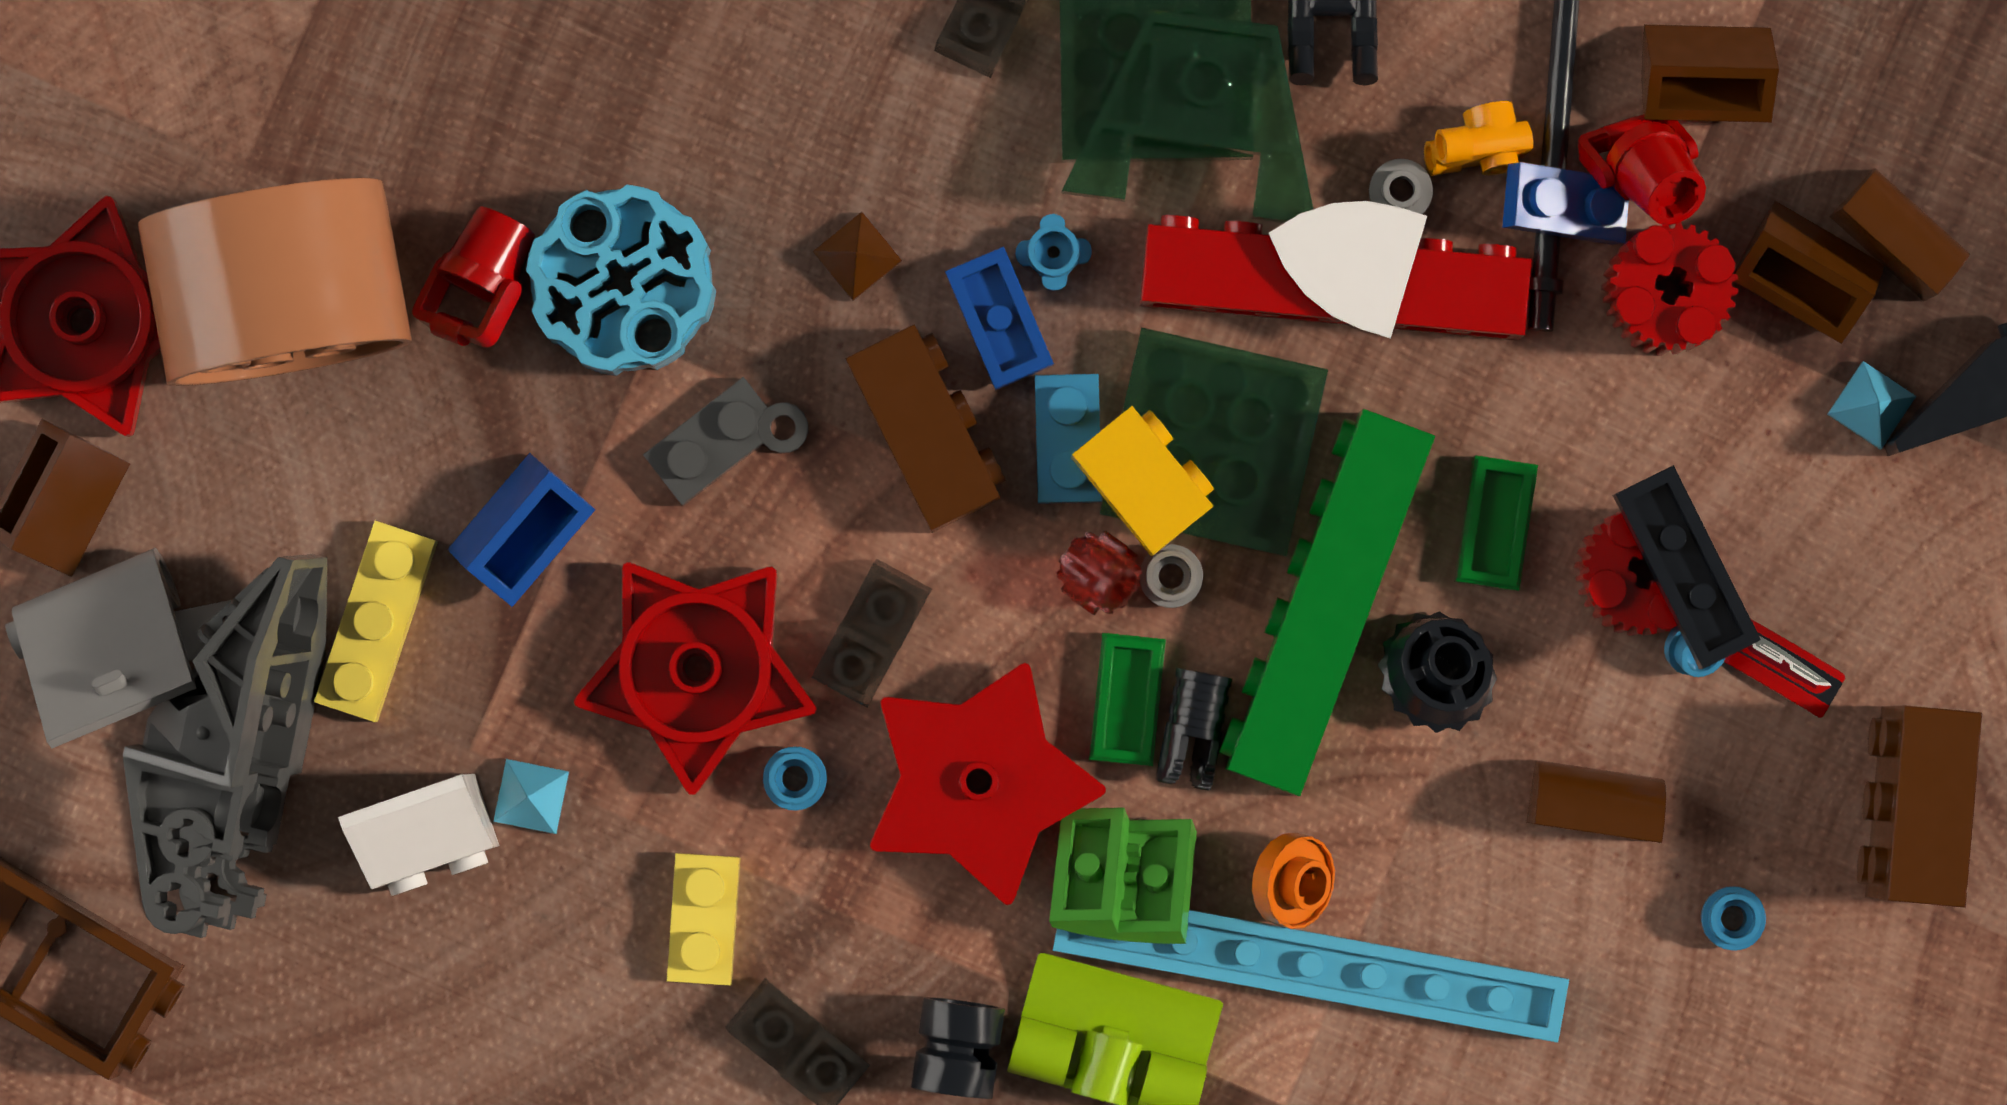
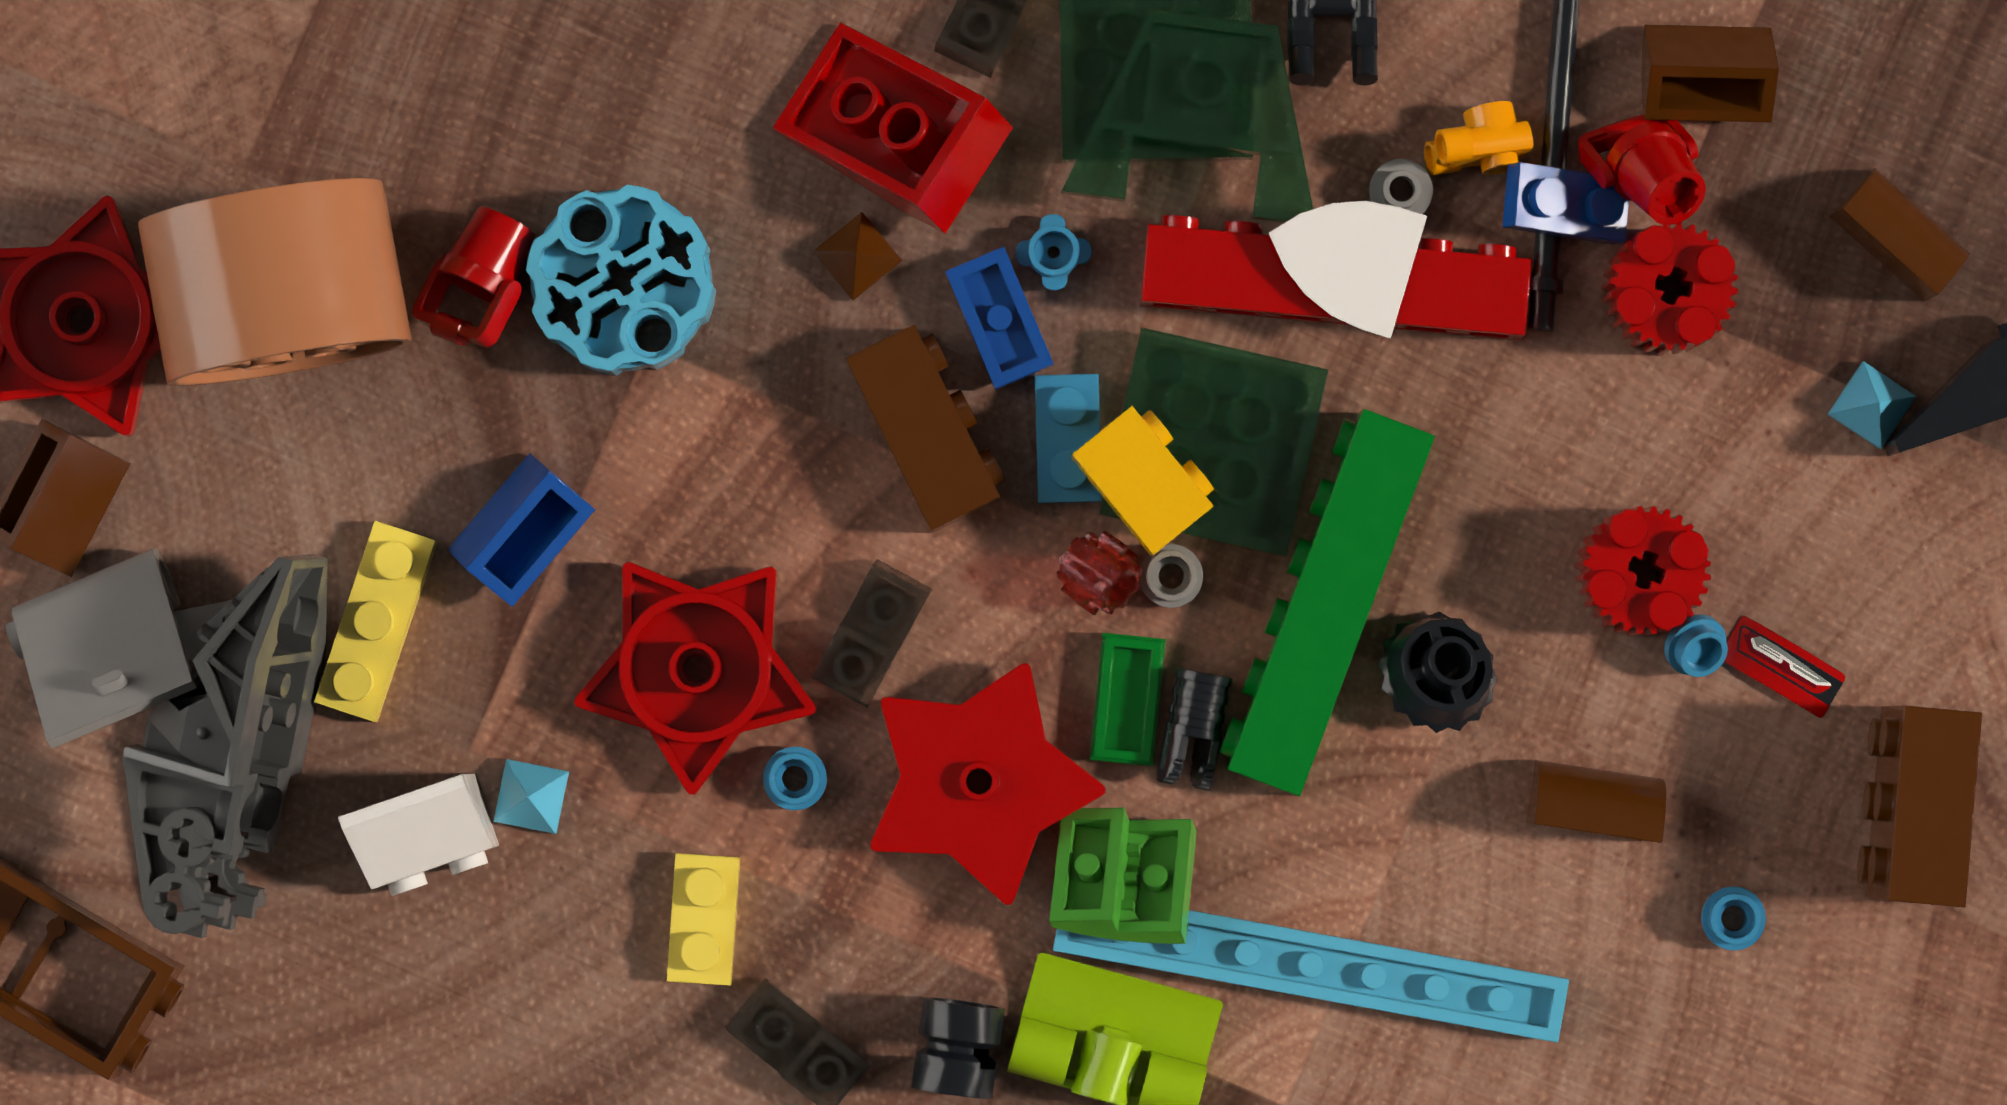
dark grey hinge [643,377,809,506] -> none
orange plate [1252,833,1335,929] -> none
green tile [1454,455,1538,591] -> none
black plate [1612,465,1761,669] -> none
reddish brown brick [1734,201,1885,344] -> none
none -> red slope [772,22,1013,234]

